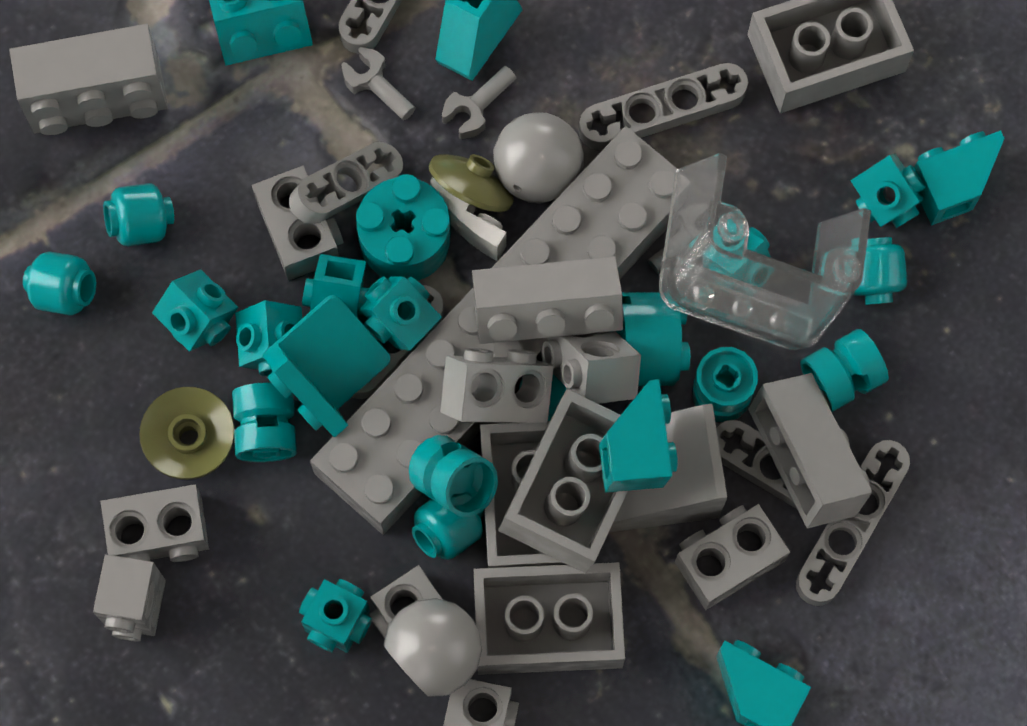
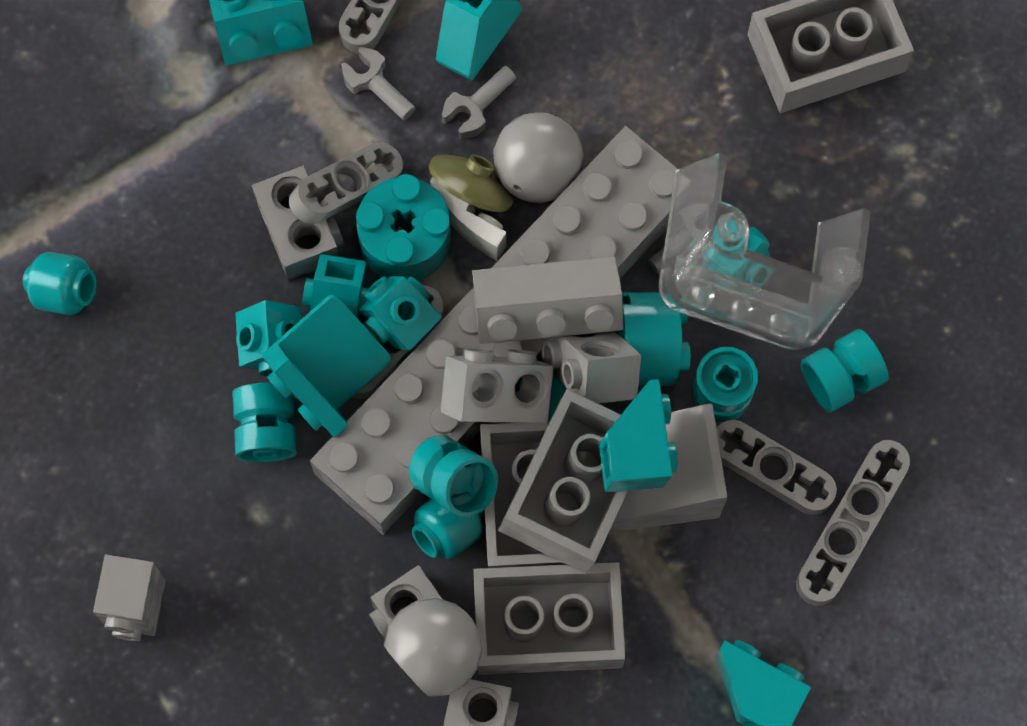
light grey brick [9,23,168,135] -> none
light grey brick [100,484,209,562] -> none
teal head [103,183,174,247] -> none
olive dish [139,387,235,480] -> none
teal brick [152,269,239,352] -> none
teal brick [299,579,372,653] -> none
light grey beam [579,63,748,150] -> none
light grey brick [675,504,790,611] -> none
light grey brick [748,373,872,528] -> none
teal head [845,237,907,305] -> none
teal brick [850,153,926,228] -> none
teal slope [914,130,1005,226] -> none

